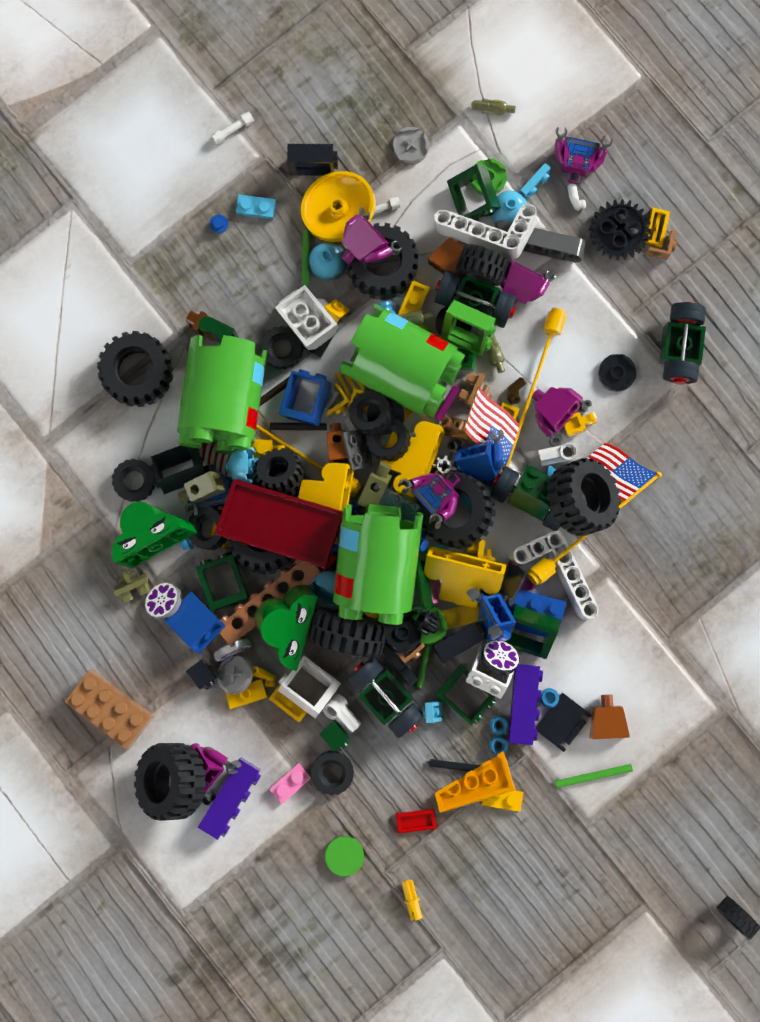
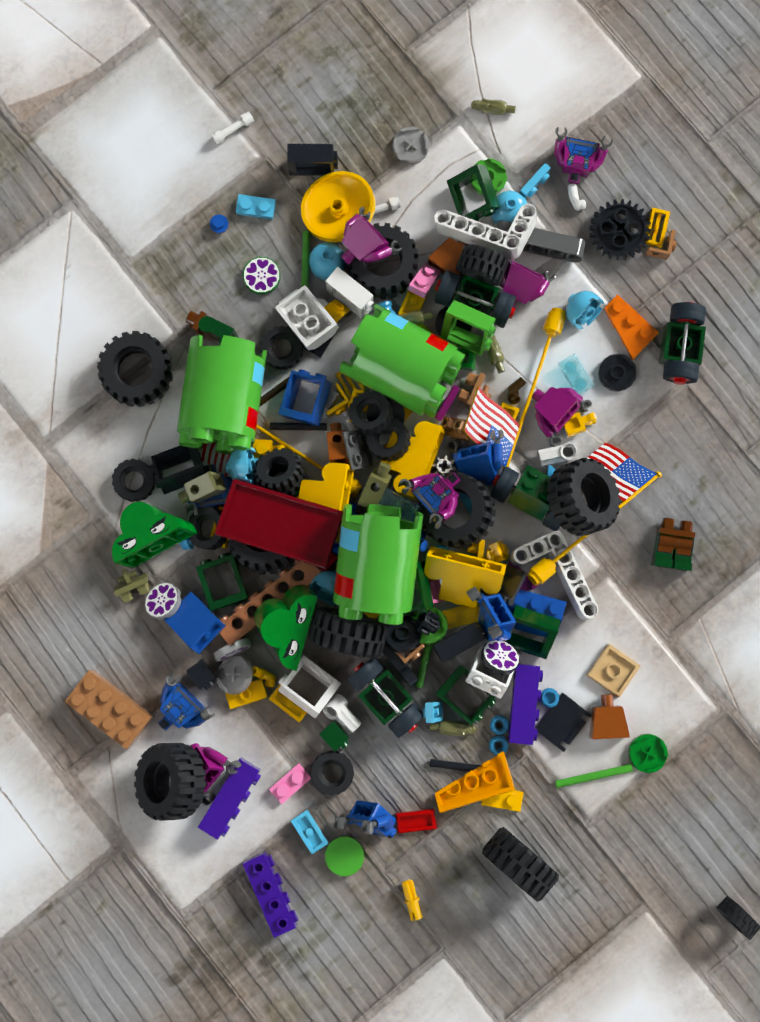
none -> torso [158,672,215,731]
none -> dark purple brick [242,851,299,938]
none -> tile [243,257,281,295]
none -> medium azure plate [291,809,329,854]
none -> white window [326,267,374,319]
none -> blue torso [334,800,396,839]
none -> bright pink plate [408,263,441,298]
none -> olive piece [429,720,476,736]
none -> black tyre [482,827,559,902]
none -> yellow plate [486,540,509,562]
none -> clear light blue plate [558,354,595,395]
none -> medium azure cylinder [566,290,604,329]
none -> tan tile [586,644,640,698]
none -> orange wing [604,294,659,360]
none -> green tile [628,733,668,773]
none -> hips [651,518,695,571]

